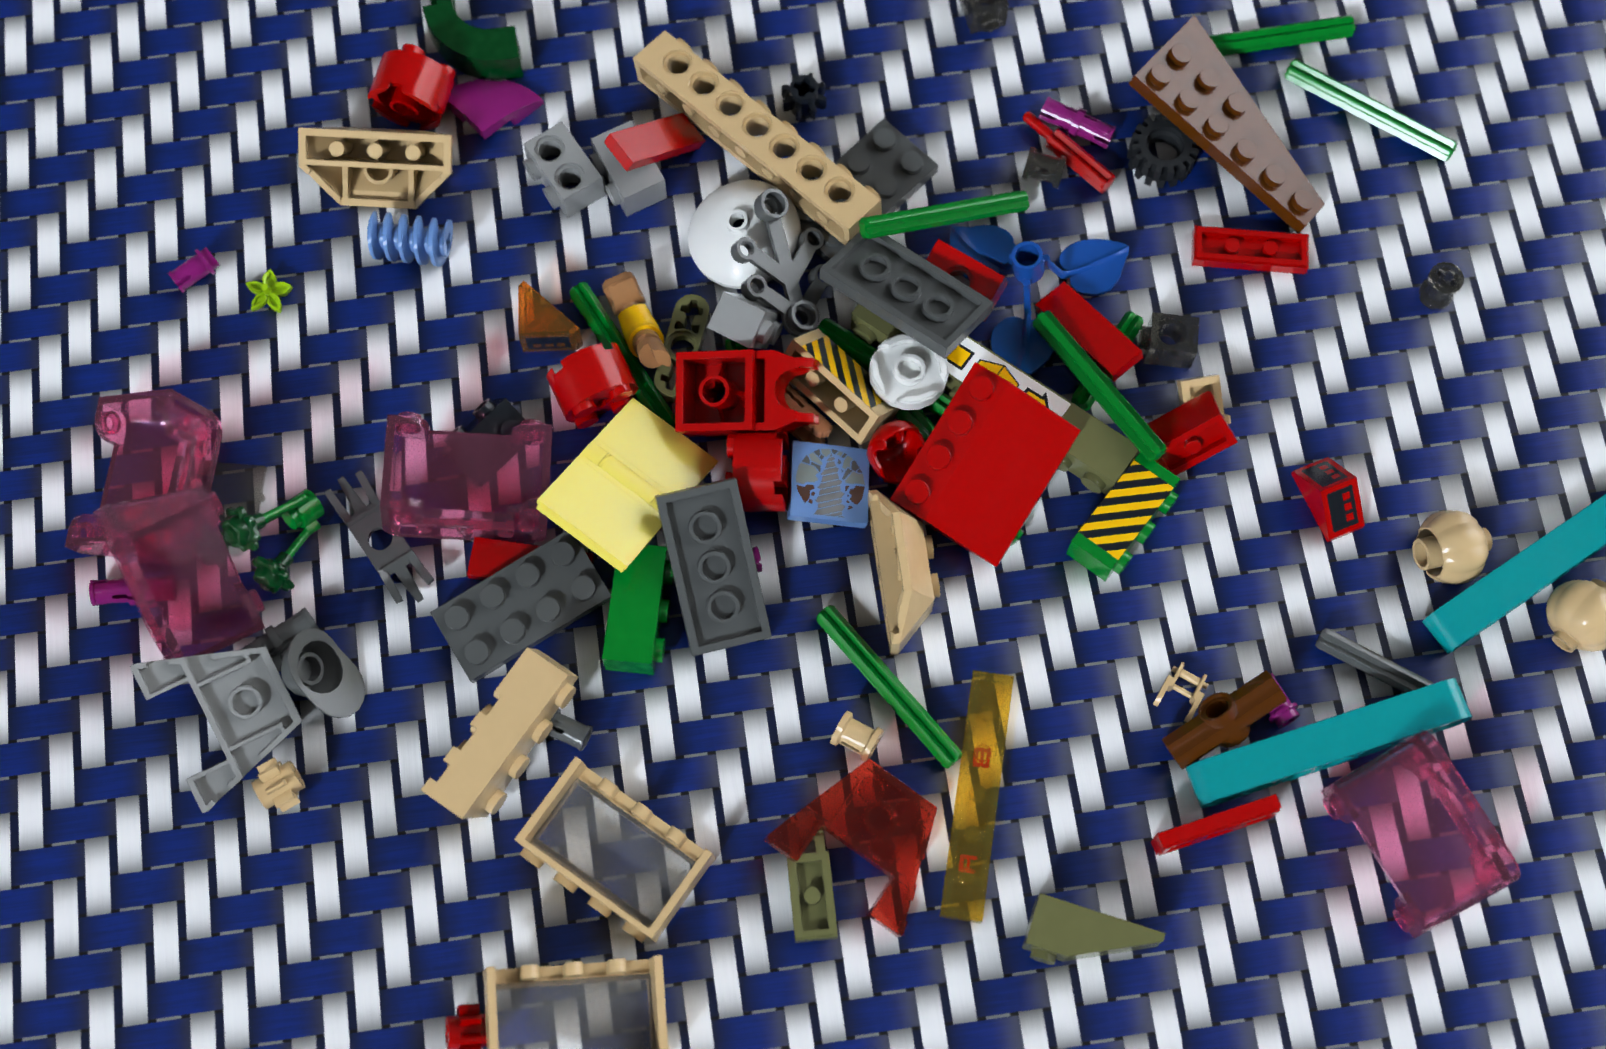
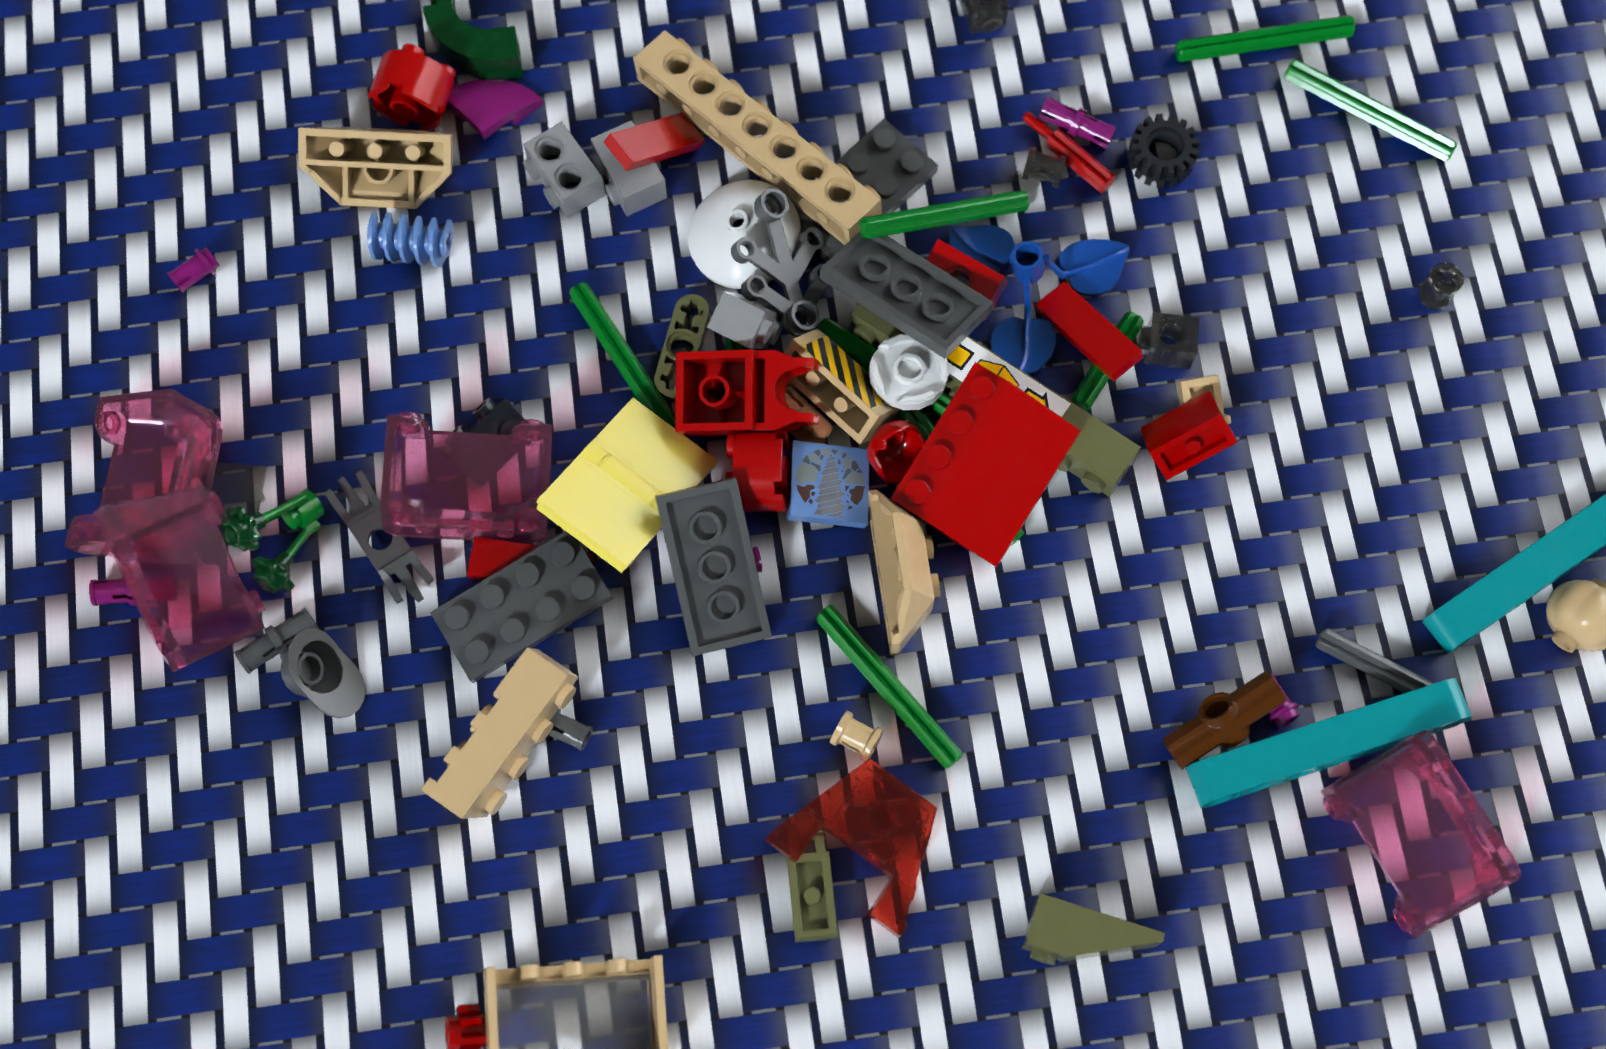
light grey wing [130,646,302,814] -> none
lime plant [246,268,293,313] -> none
tan gear [252,757,305,813] -> none
clear window [514,756,716,943] -> none
clear orange slope [518,281,583,352] -> none
red brick [546,342,638,429] -> none
medium nougat piece [602,272,672,368] -> none
green brick [602,545,674,675] -> none
black gear [782,73,827,121] -> none
clear yellow tile [939,670,1014,924] -> none
green axle [1032,311,1167,462] -> none
brick [1066,453,1180,582] -> none
wing [1128,15,1325,234] -> none
red tile [1151,794,1282,856] -> none
tan piece [1153,662,1209,723] -> none
red tile [1191,225,1309,275] -> none
red slope [1291,457,1365,543] -> none
tan plant [1412,510,1493,585] -> none

